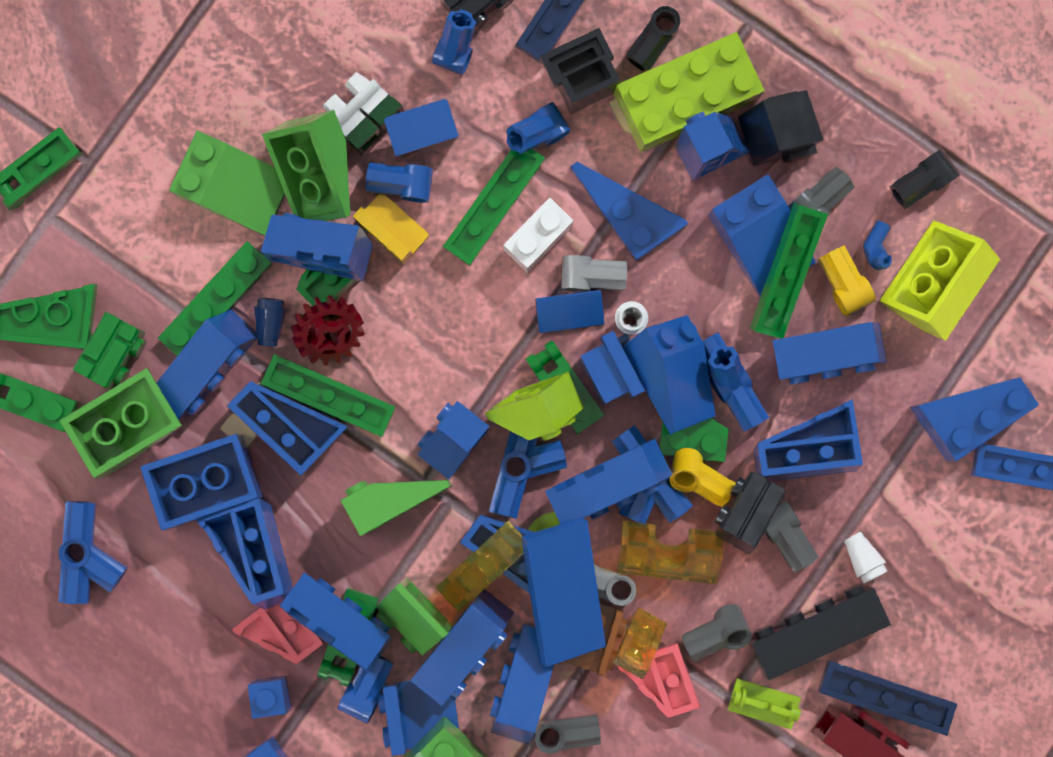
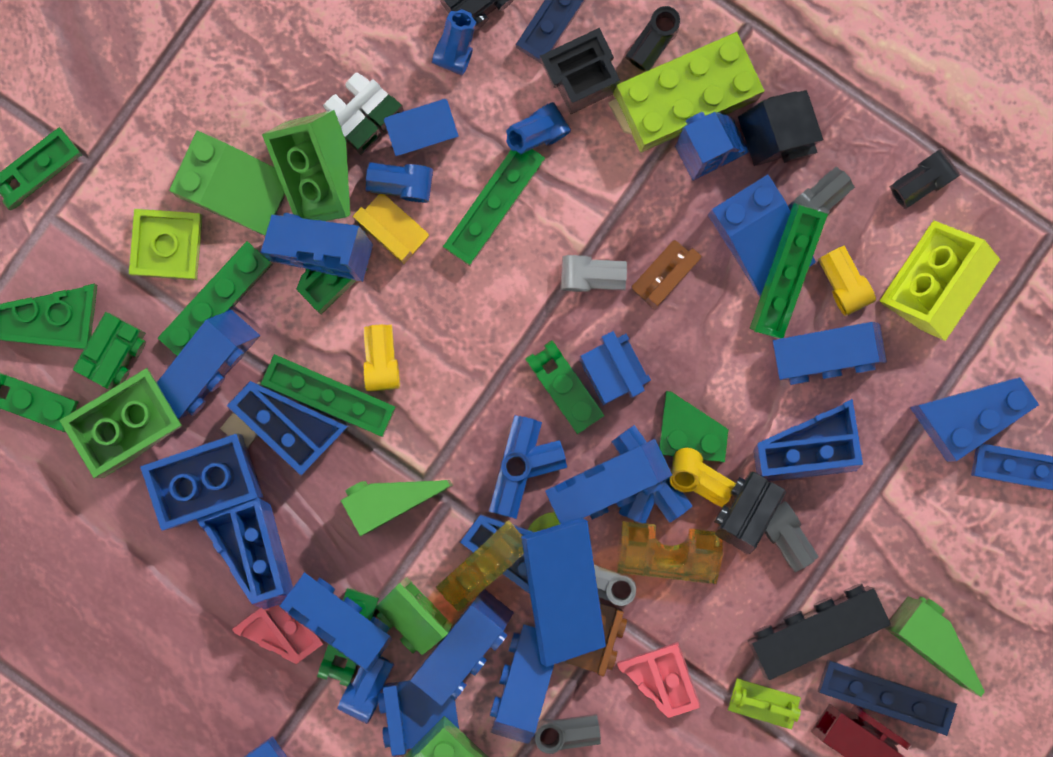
blue piece [58,501,128,604] -> none
blue brick [248,675,291,719] -> none
dark blue cone [254,298,287,346] -> none
dark red gear [291,295,365,366] -> none
blue brick [417,401,490,480] -> none
lime slope [485,372,584,441] -> none
white brick [503,198,574,273] -> none
blue slope [535,290,605,333] -> none
blue wing [570,162,688,261] -> none
clear yellow plate [613,607,667,679] -> none
white cone [615,301,648,335] -> none
blue slope [622,315,716,435] -> none
dark grey piece [681,604,753,662] -> none
blue piece [703,332,769,432] -> none
white cone [844,532,888,584] -> none
blue arm [863,220,892,270] -> none
none -> lime plate [129,209,202,280]
none -> yellow piece [364,324,400,392]
none -> dark orange bracket [632,240,702,310]
none -> bright green slope [885,596,985,697]

